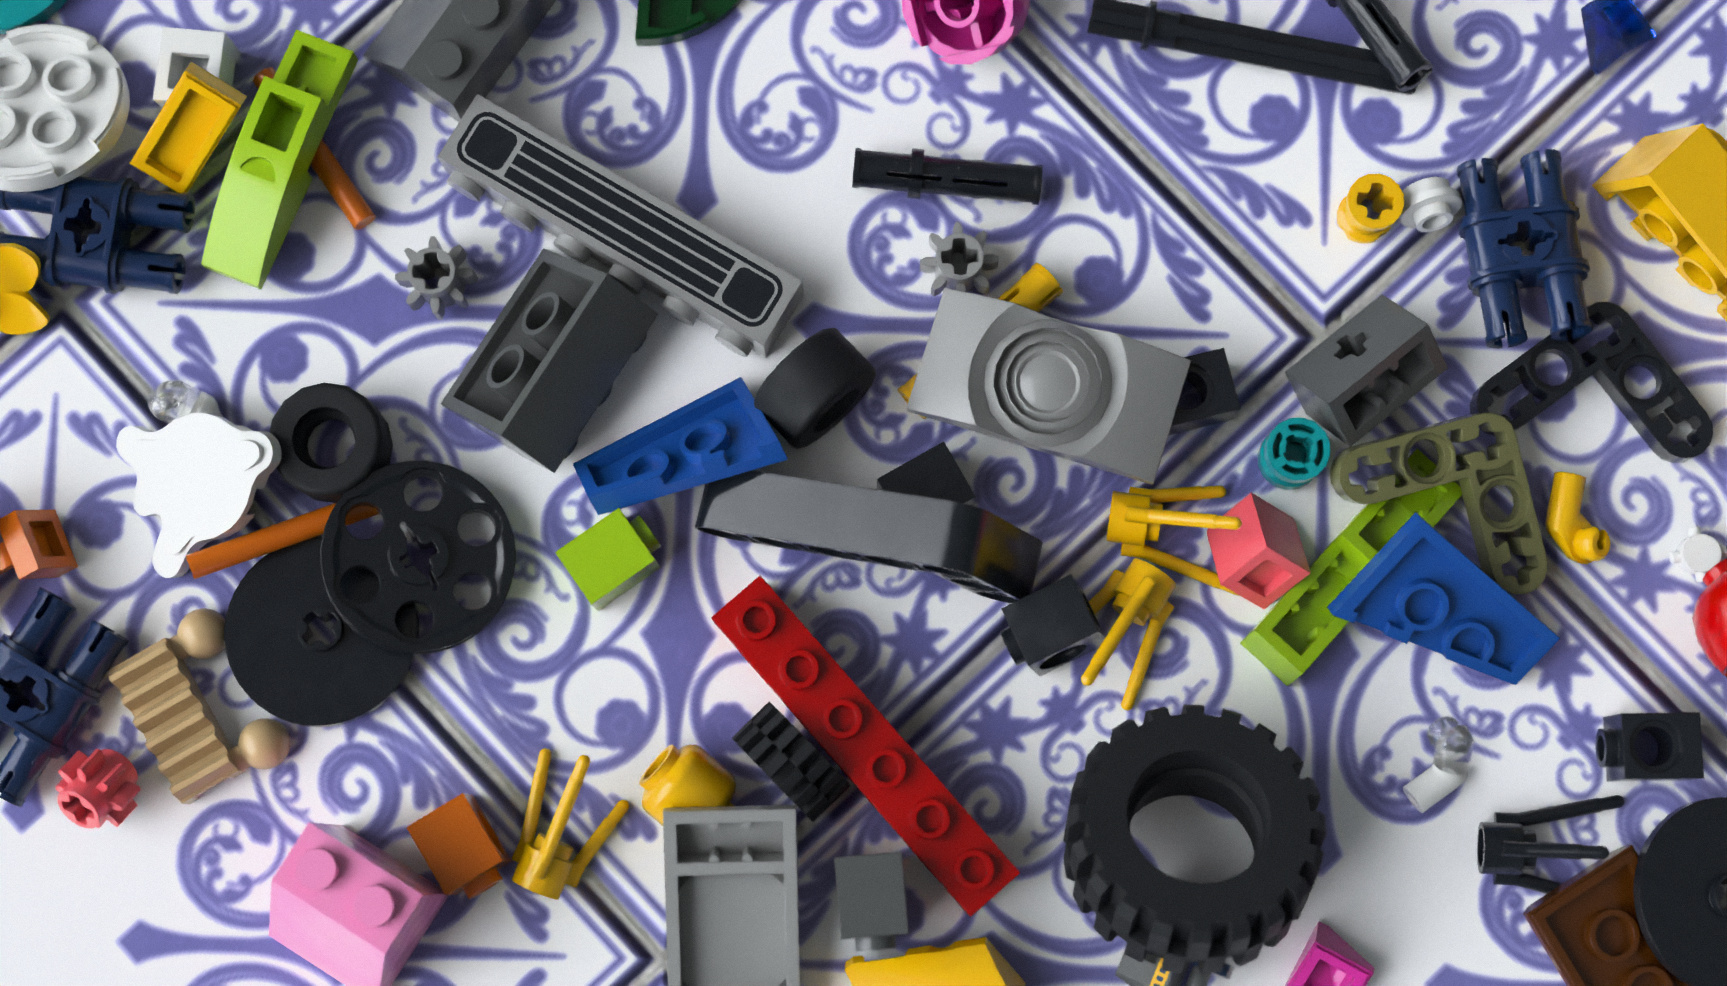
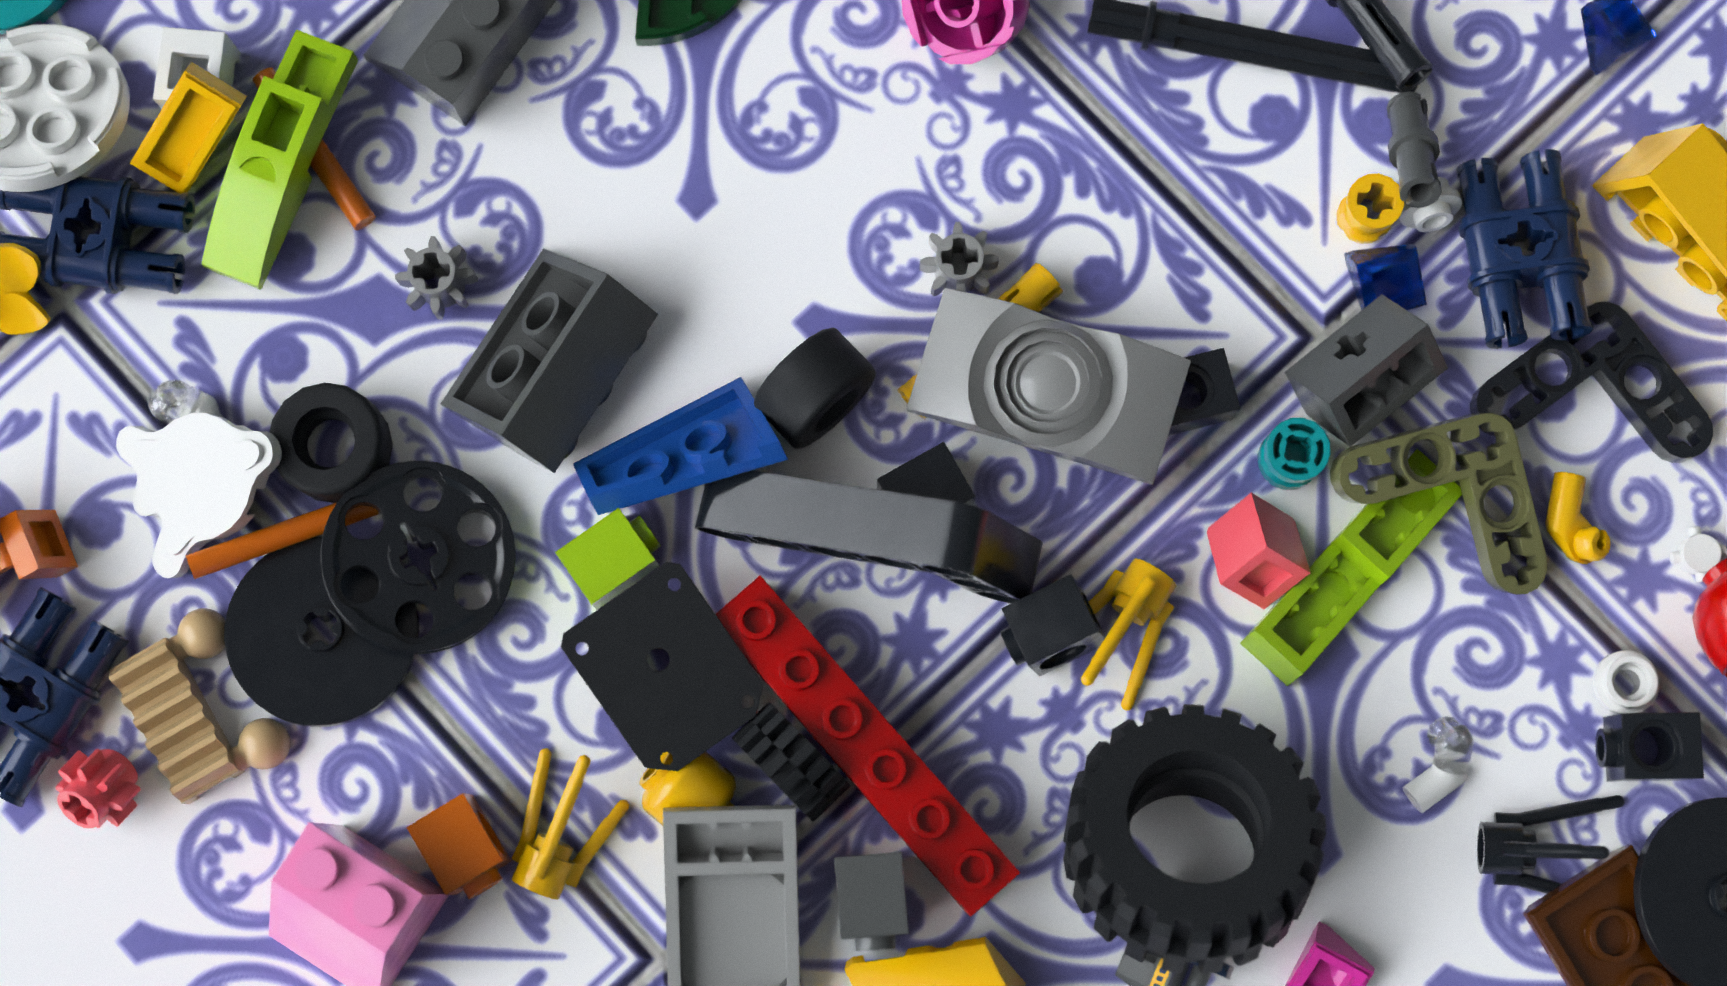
brick [438,94,804,358] -> none
black pin [852,148,1043,205] -> none
yellow plant [1106,485,1242,596] -> none
blue wing [1327,512,1560,685] -> none
none -> black piece [561,562,764,771]
none -> clear blue slope [1344,244,1427,310]
none -> dark grey pin [1386,91,1442,208]
none -> white plate [1592,650,1660,714]

